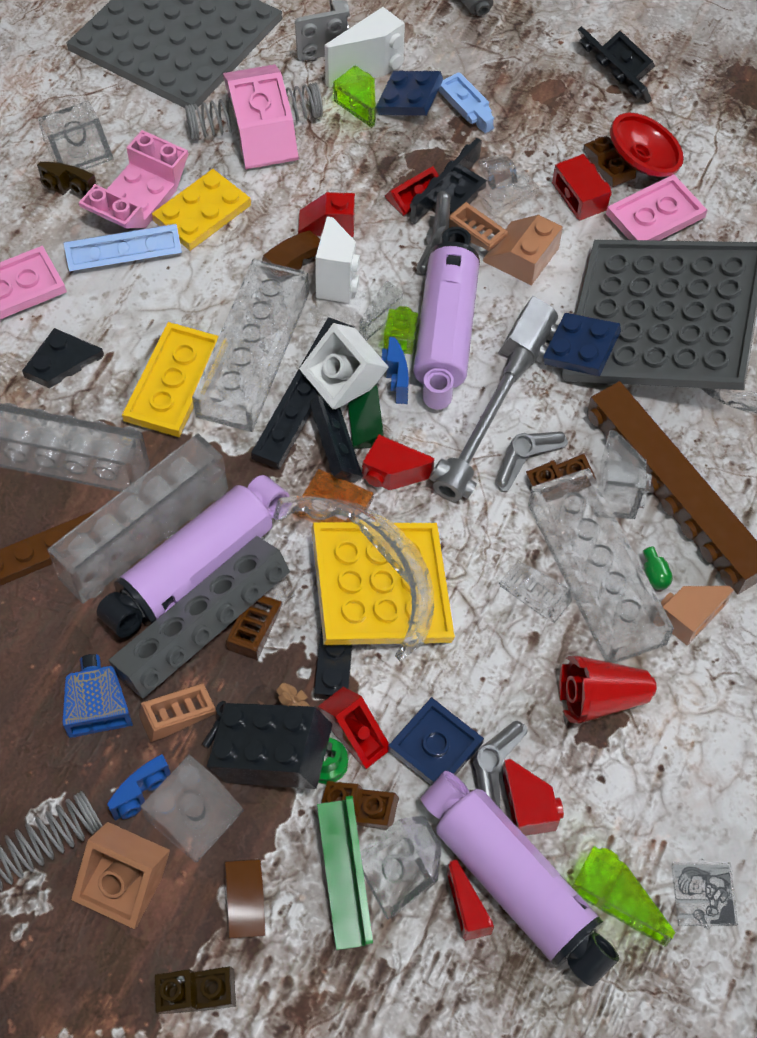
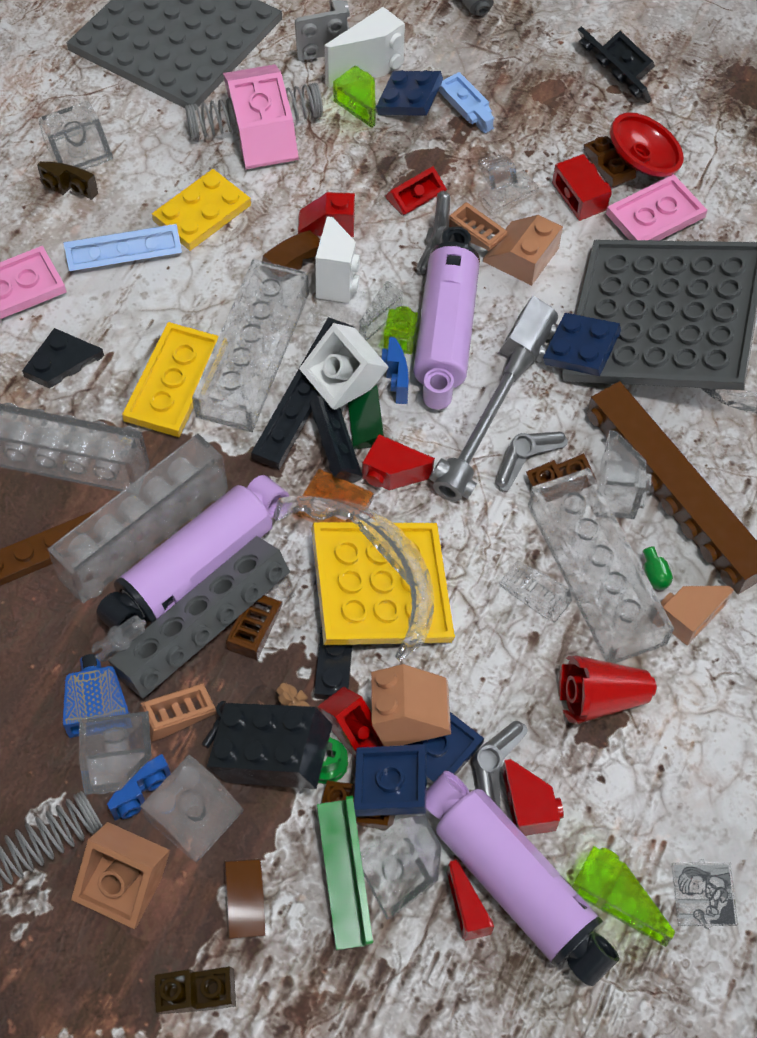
bright pink slope [79,130,188,228] -> none
black bracket [410,138,487,224] -> none
none -> clear slope [79,711,152,795]
none -> clear axle [92,616,146,662]
none -> dark blue plate [354,744,427,816]
none -> nougat slope [371,664,451,746]

